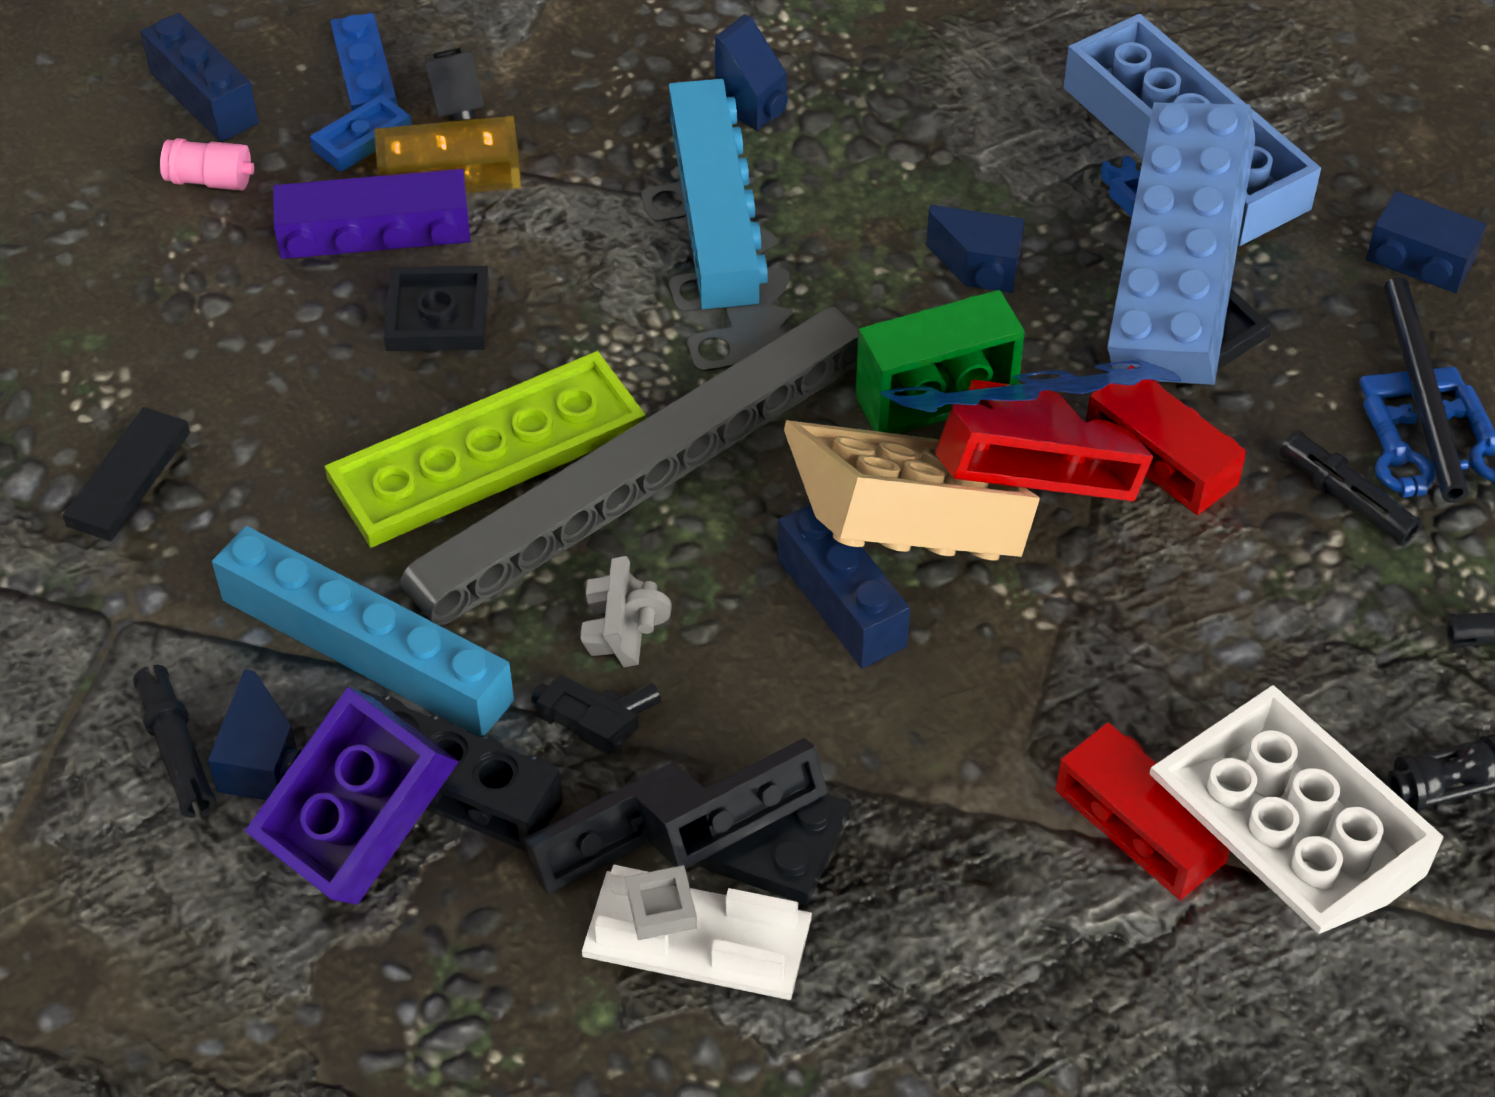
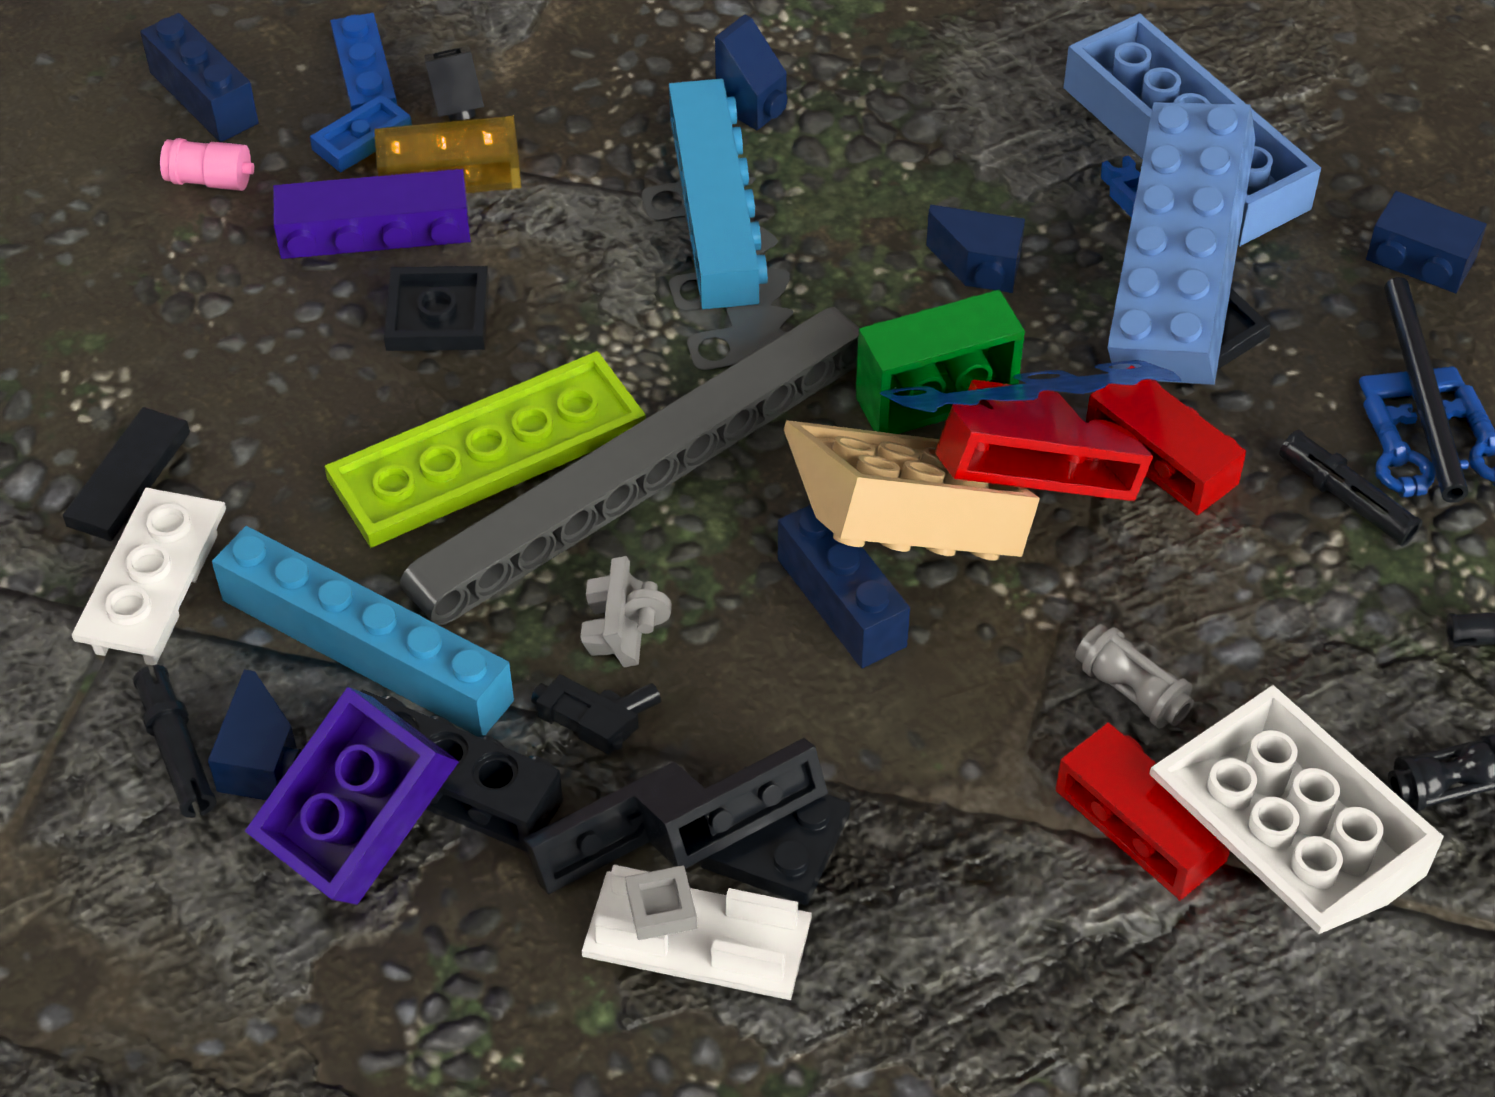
none -> white brick [72,488,226,665]
none -> light grey piece [1075,624,1194,728]

